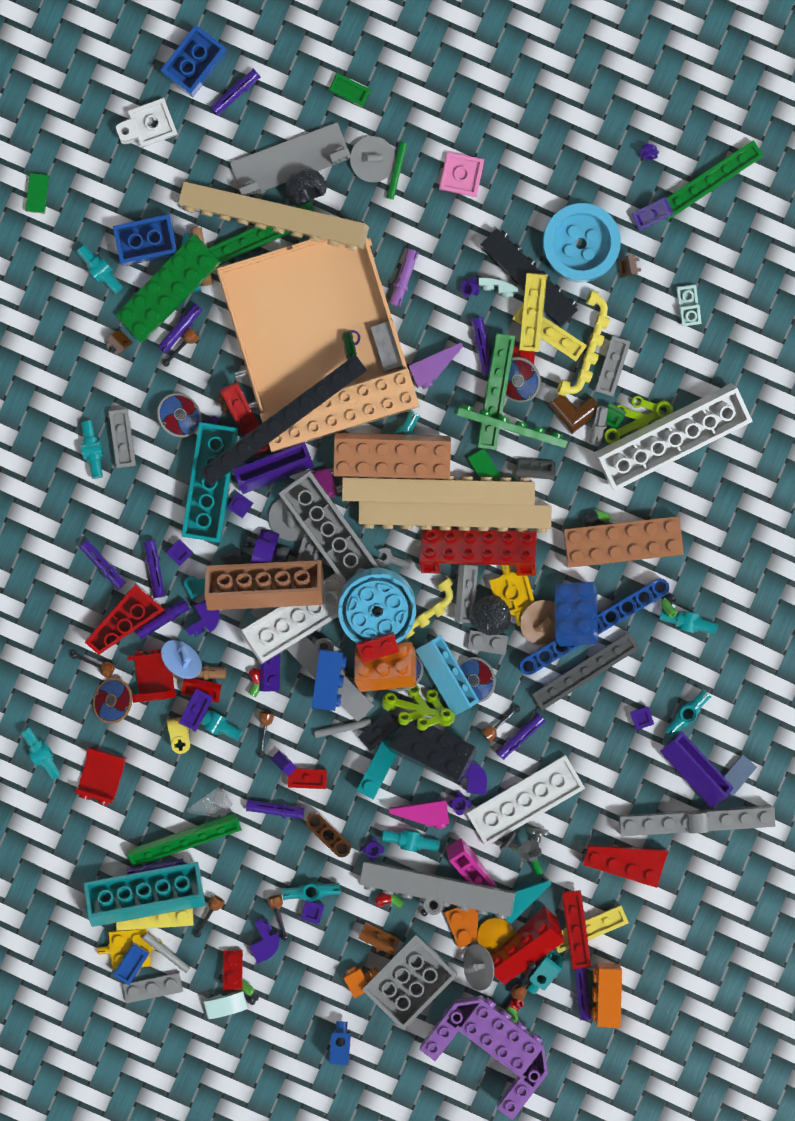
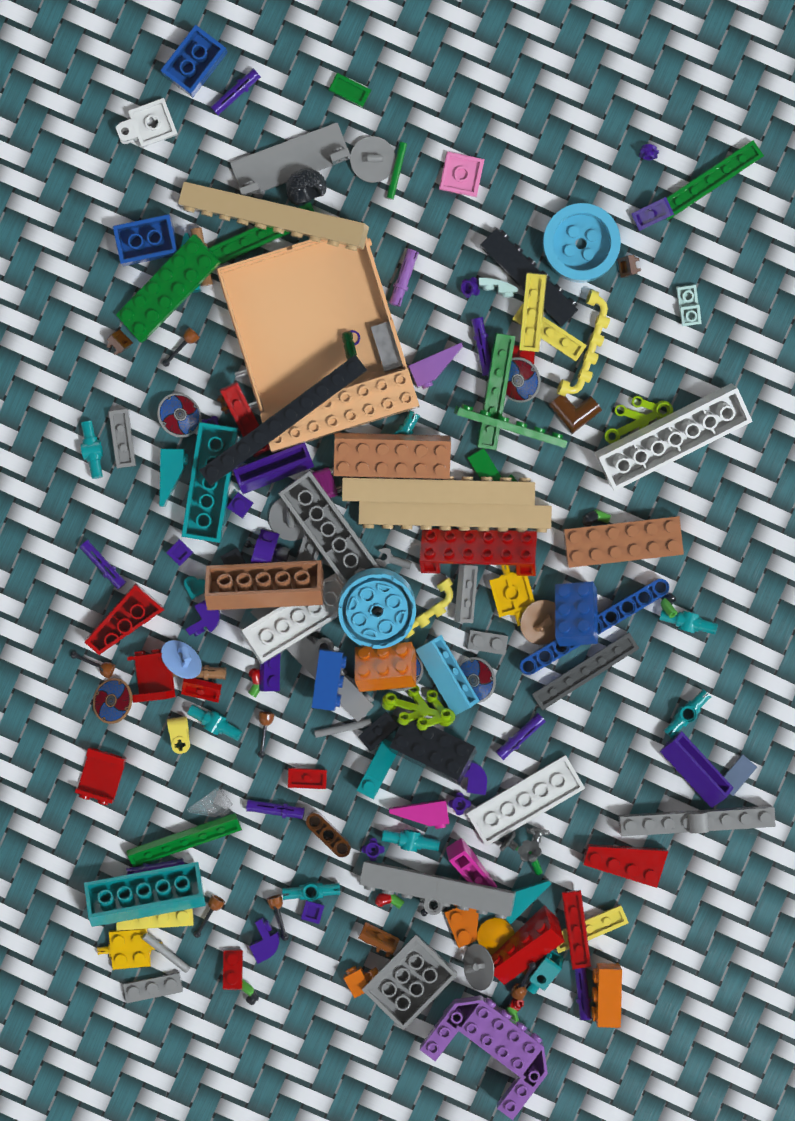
teal pin [20,727,62,781] -> none
green tile [25,173,50,214] -> none
teal pin [77,245,124,295] -> none
blue tile [113,942,150,985] -> none
dark purple pin [135,599,190,640] -> none
dark purple pin [143,540,166,598] -> none
dark purple pin [157,302,204,354] -> none
dark purple plate [178,689,213,732] -> none
light aqua slope [203,990,248,1019] -> none
dark purple piece [271,750,297,776] -> none
blue torso [329,1021,351,1065] -> none
red plate [357,632,399,663] -> none
black hair [472,594,511,636] -> none
hinge [480,705,520,743] -> none
dark grey plate [516,458,555,480] -> none
light grey axle [590,406,608,445] -> none
light grey plate [595,336,631,397] -> none
green tile [606,403,626,429] -> none
dark purple plate [630,706,654,731] -> none
none -> teal slope [159,449,189,507]

